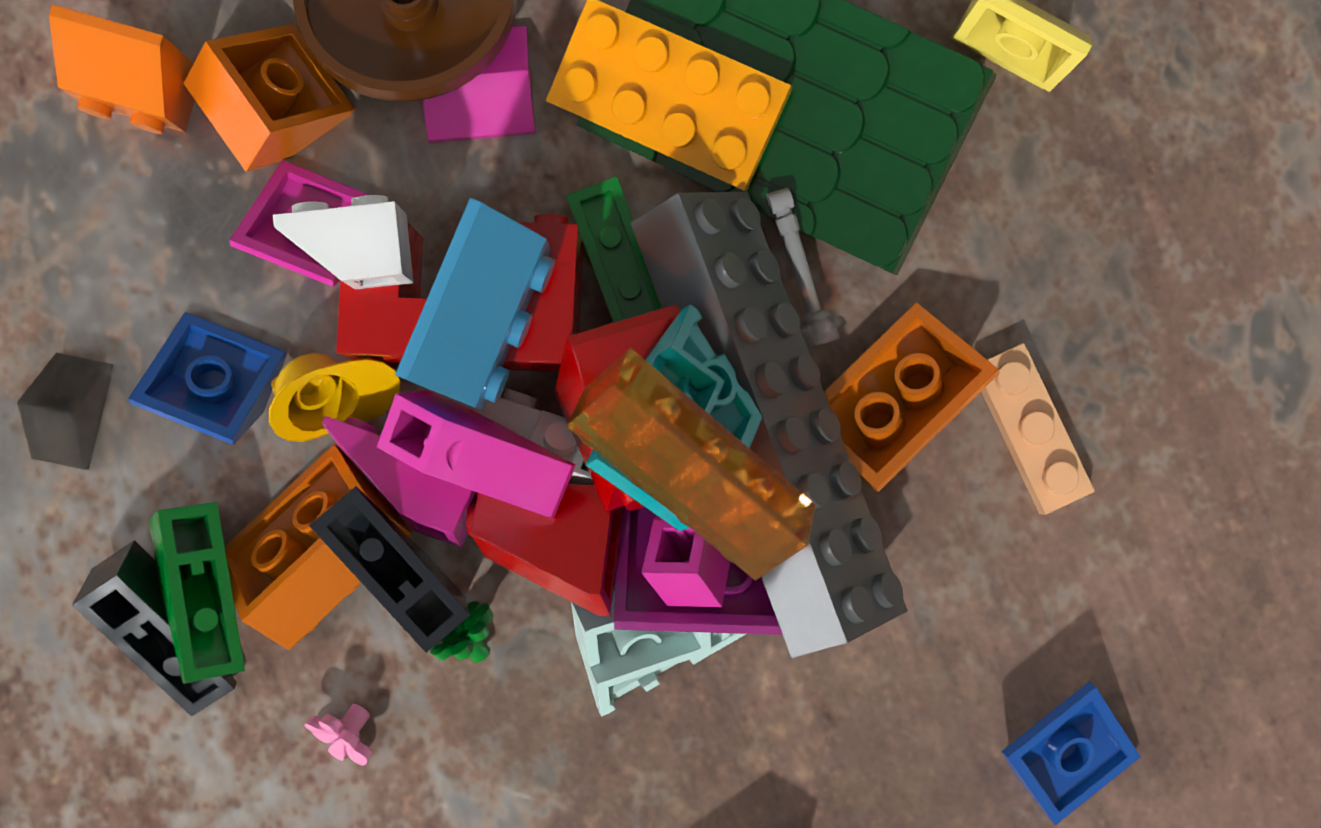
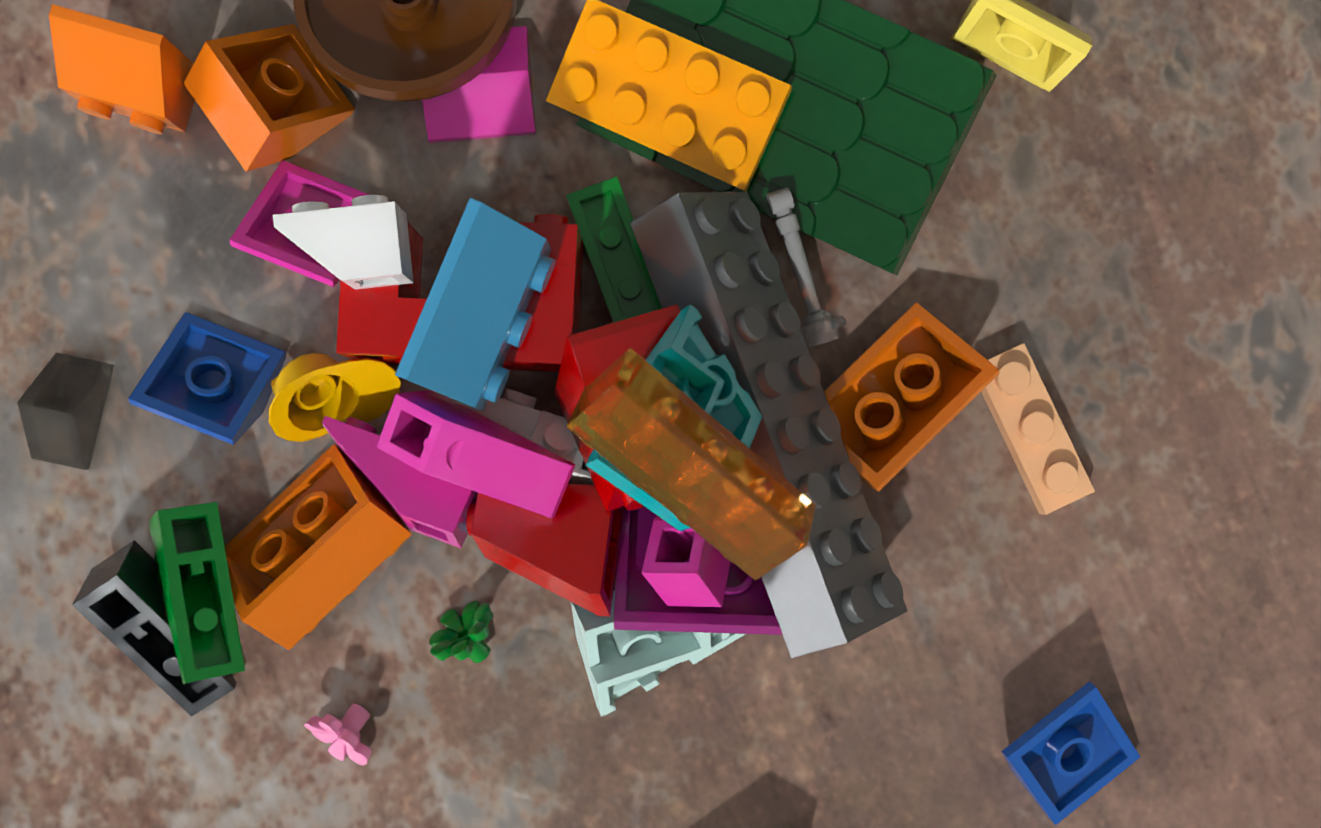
black slope [309,486,470,653] -> none

